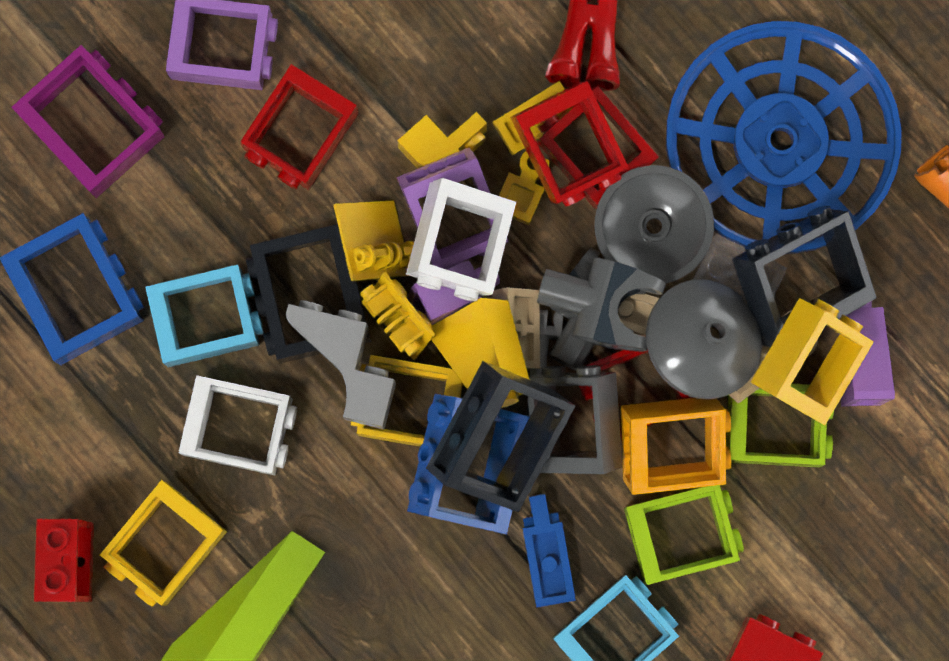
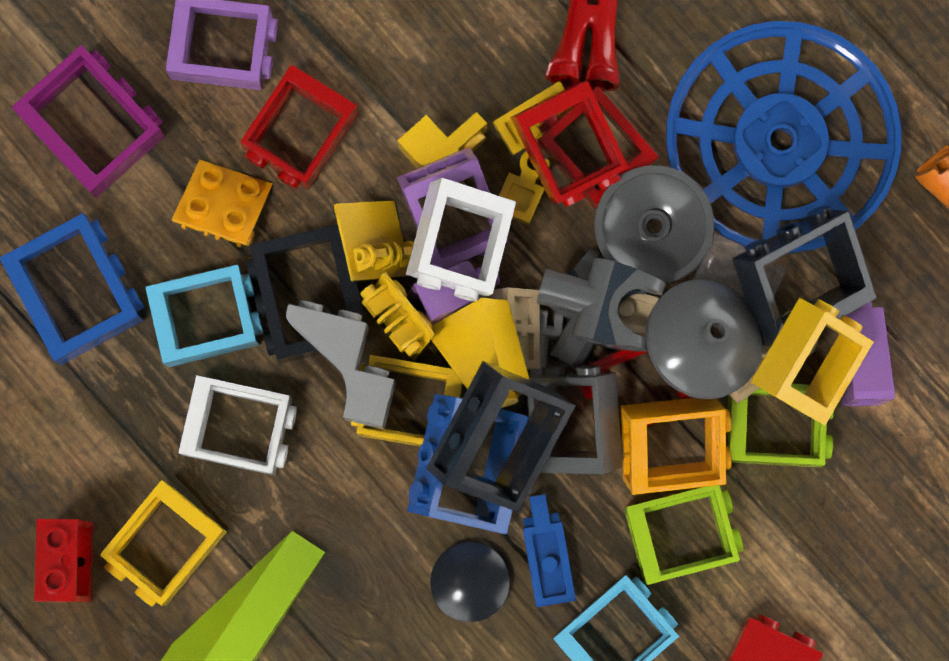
none -> light orange hinge [172,159,273,248]
none -> black dish [430,542,510,622]

